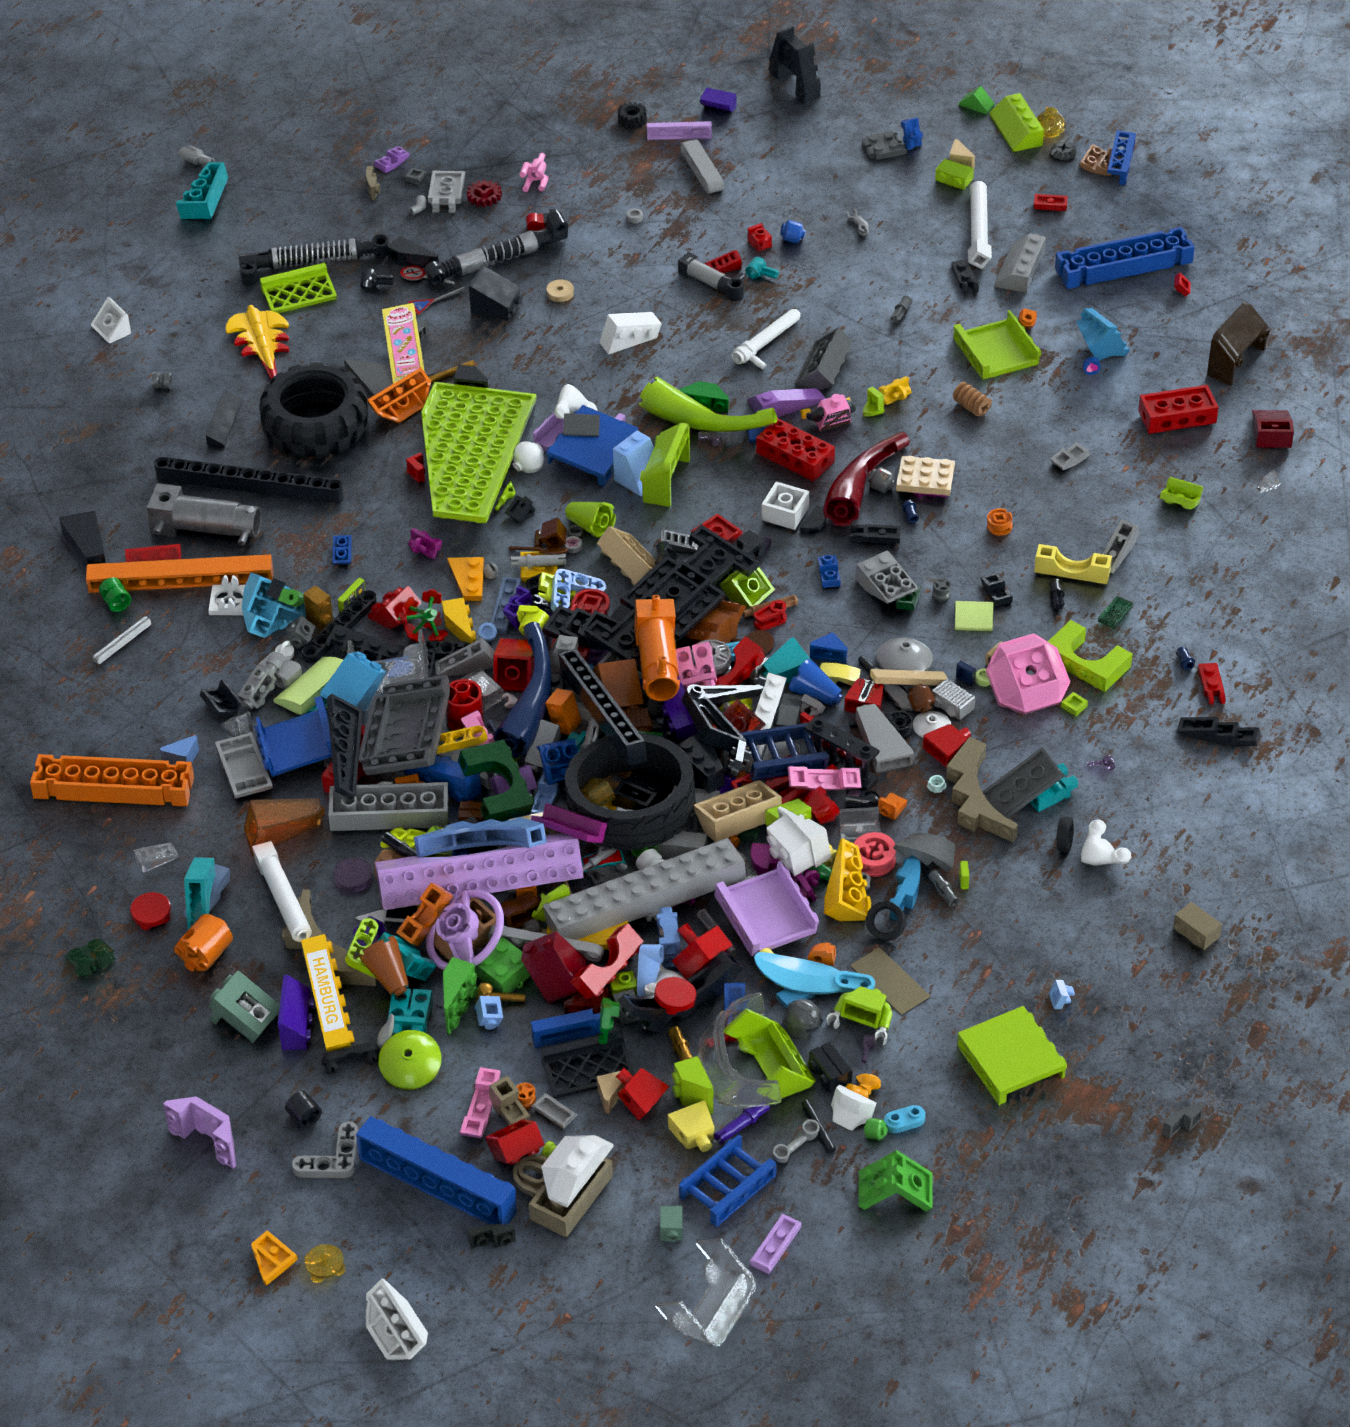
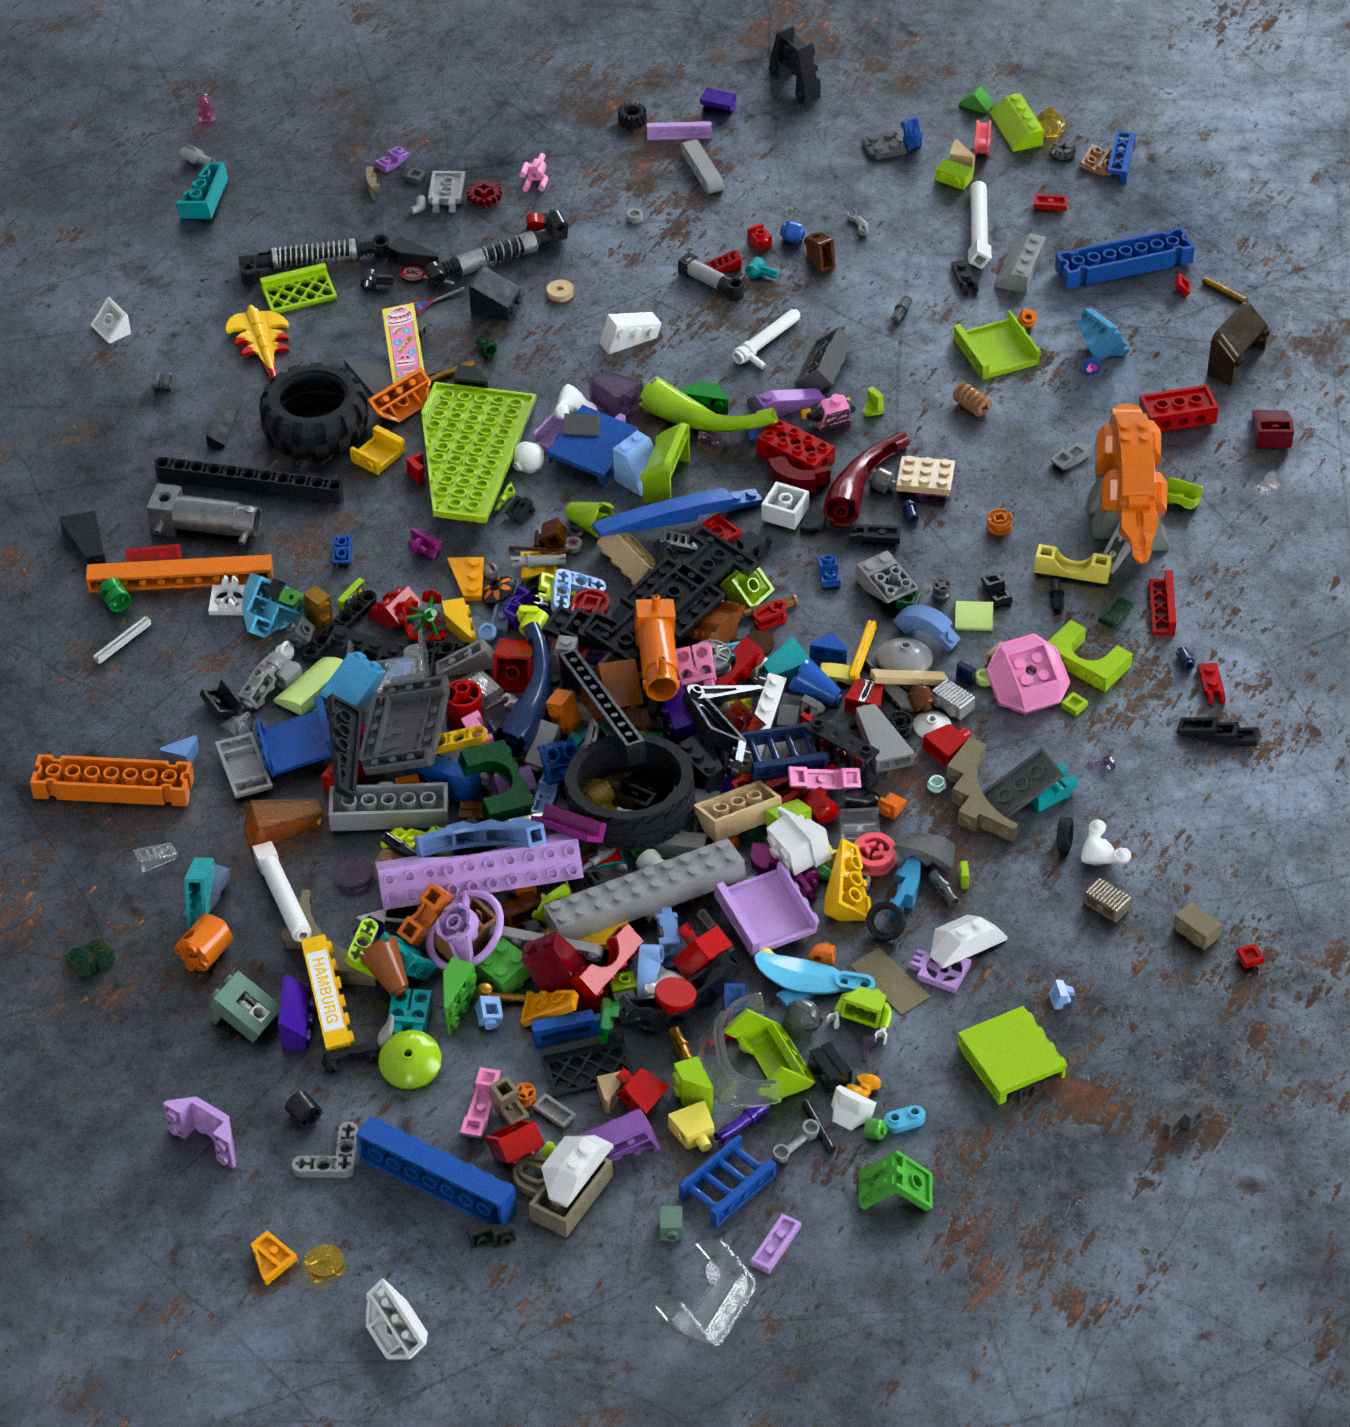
red tile [130,892,171,930] -> none
yellow hips [879,376,912,405] -> none
none -> clear pink leg [197,94,215,122]
none -> yellow panel [350,425,405,475]
none -> dark green cone [475,336,497,357]
none -> black dish [482,576,516,604]
none -> light orange wing [520,990,579,1027]
none -> medium lavender wedge [582,1109,661,1161]
none -> clear purple slope [589,370,643,420]
none -> blue slope [592,488,763,537]
none -> dark red arch [768,455,831,493]
none -> reddish brown torso [804,232,835,272]
none -> yellow axle [848,620,877,682]
none -> medium blue arch [893,604,961,652]
none -> lavender piece [908,949,971,994]
none -> white wedge [930,915,1008,968]
none -> coral wheel [974,120,991,156]
none -> dark tan brick [1083,878,1131,923]
none -> orange animal [1088,403,1168,565]
none -> red fence [1149,570,1177,636]
none -> pearl gold bar [1202,277,1248,303]
none -> red plate [1236,943,1264,969]

